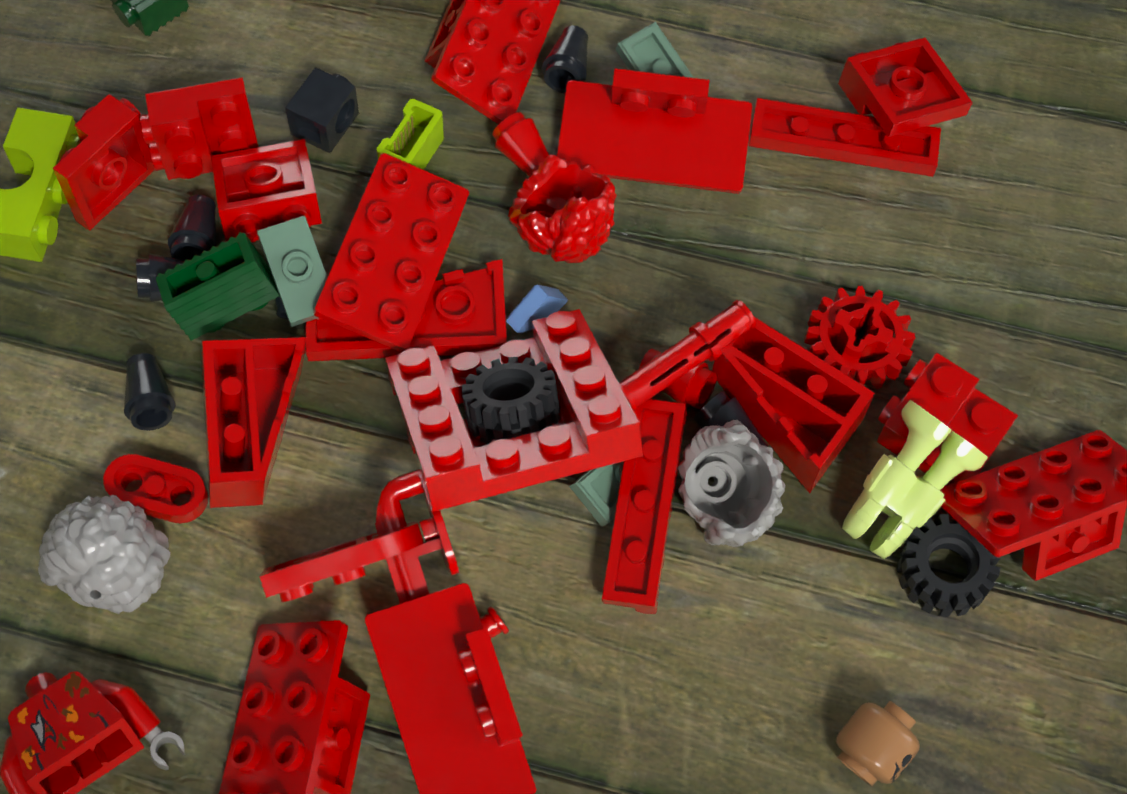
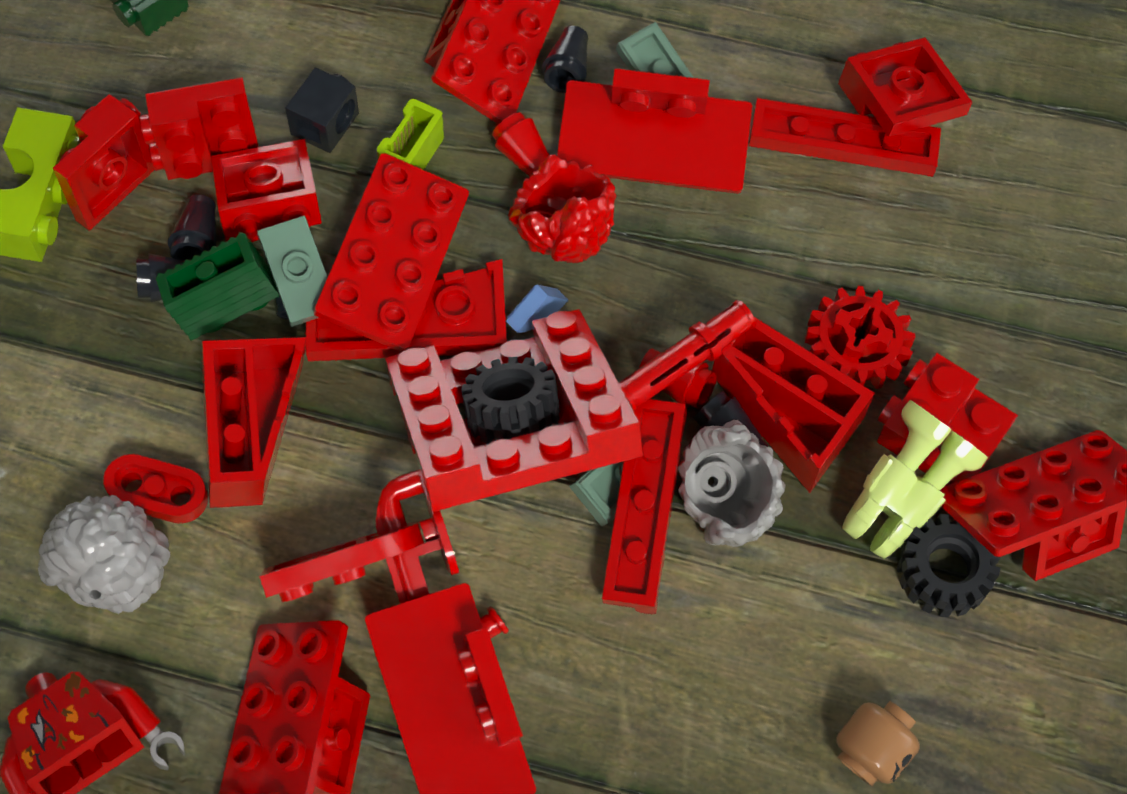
black cone [124,353,176,431] -> none

